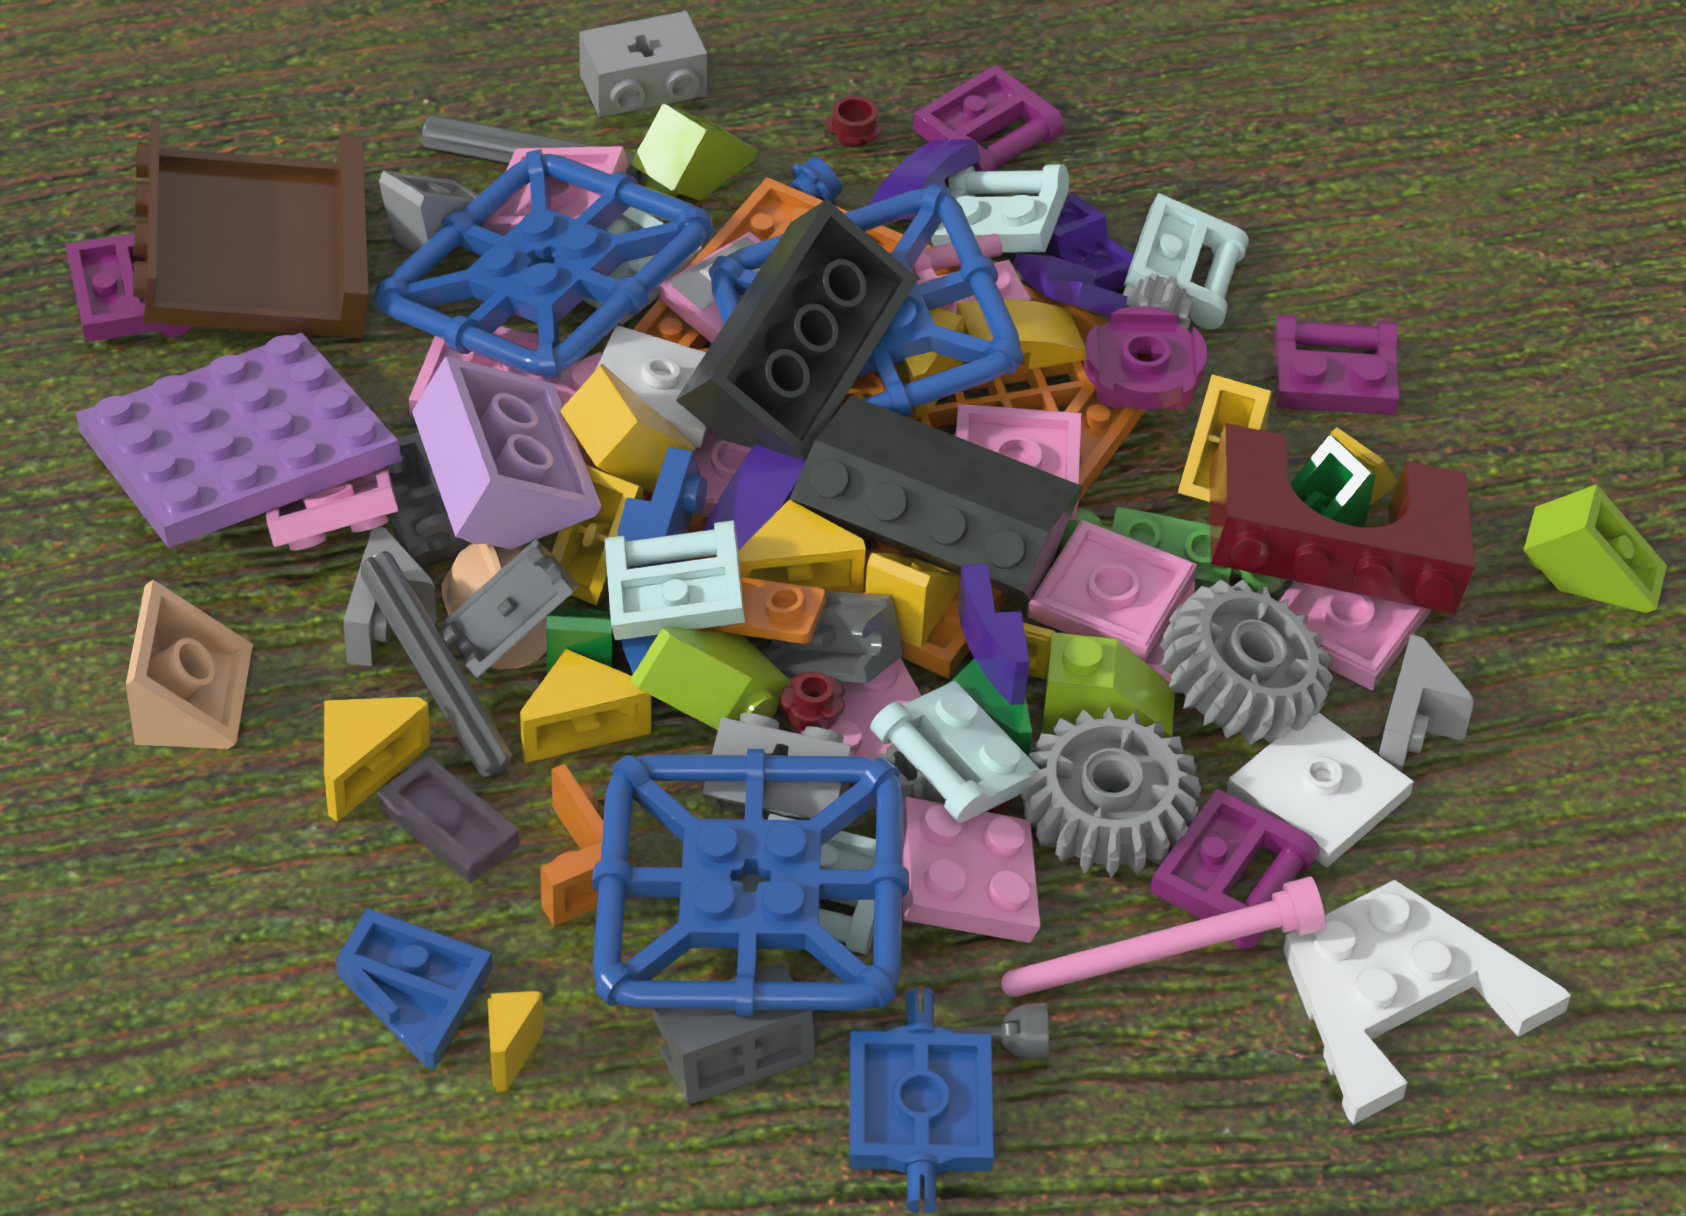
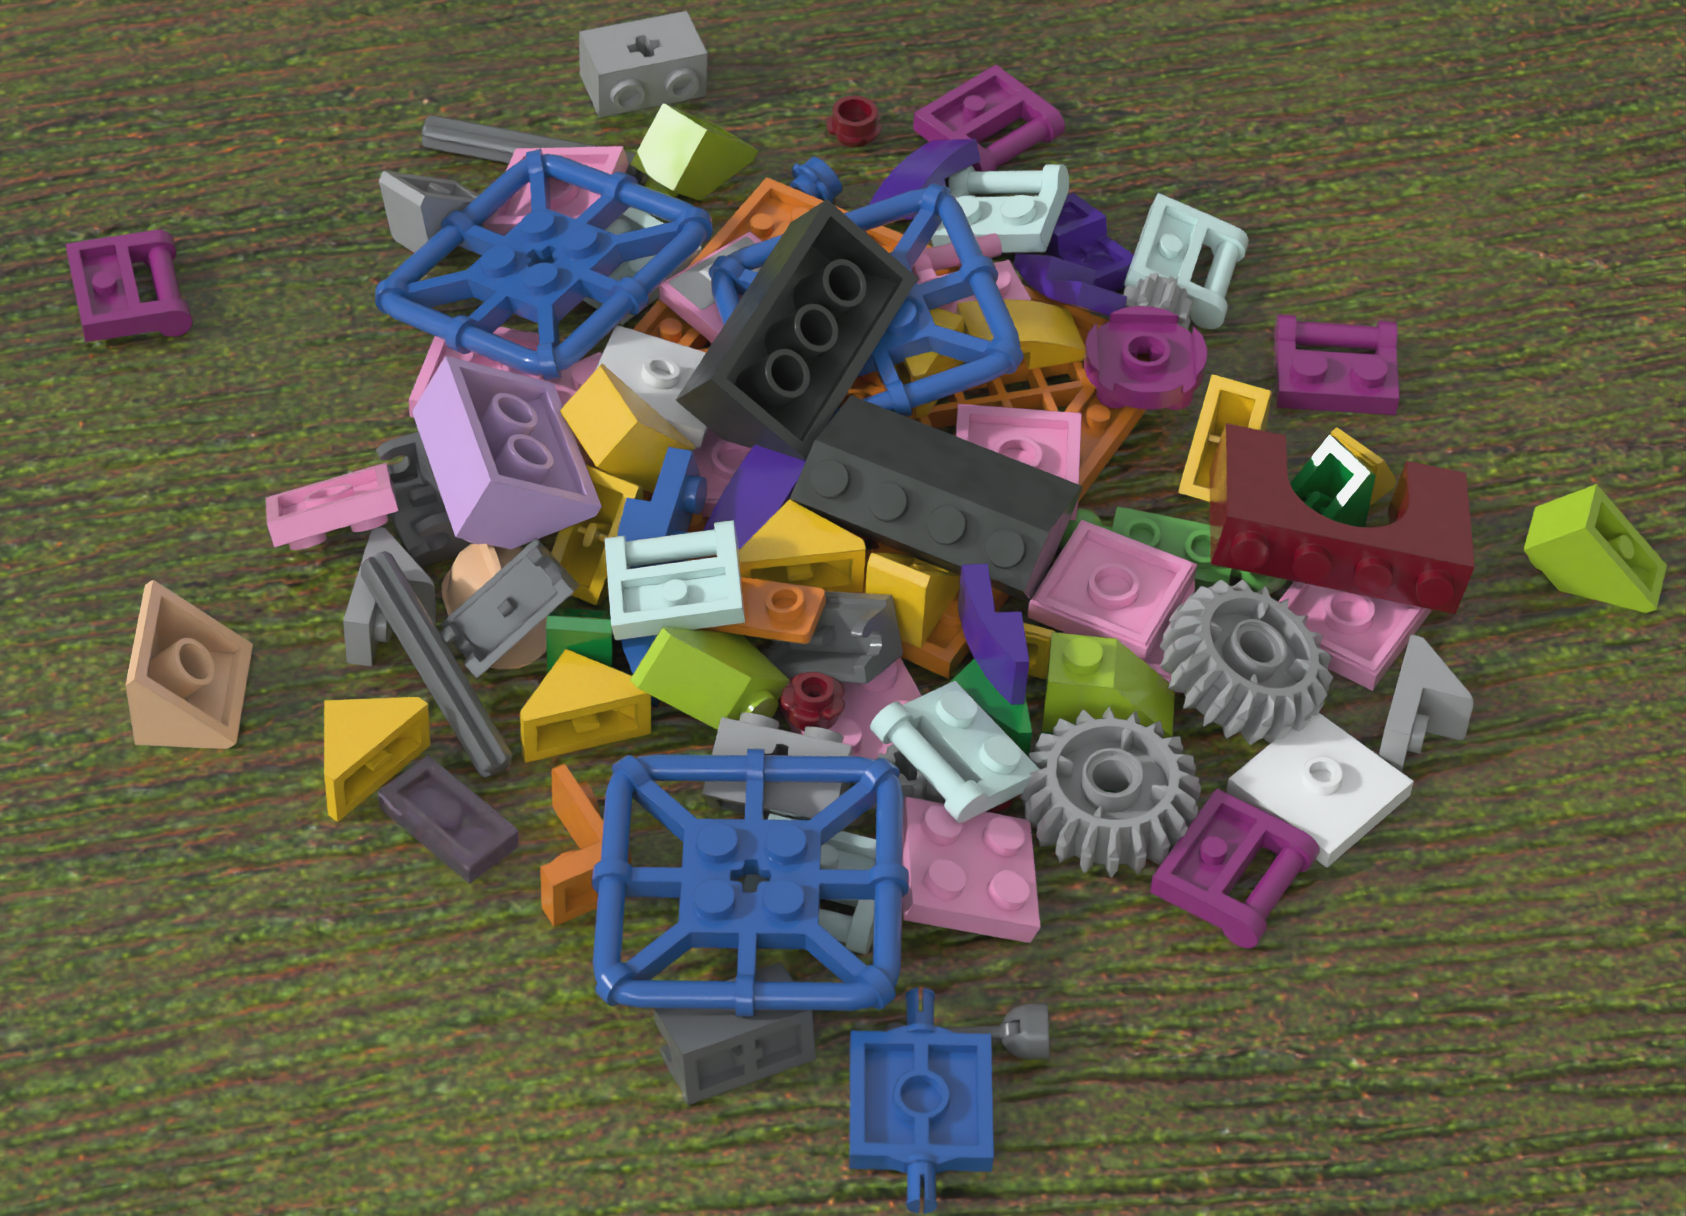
medium lavender plate [76,332,402,548] -> none
reddish brown panel [133,119,369,338] -> none
blue wing [336,908,493,1070] -> none
yellow slope [488,991,544,1092] -> none
bright pink piece [1001,876,1326,997] -> none
white wing [1283,880,1571,1125] -> none

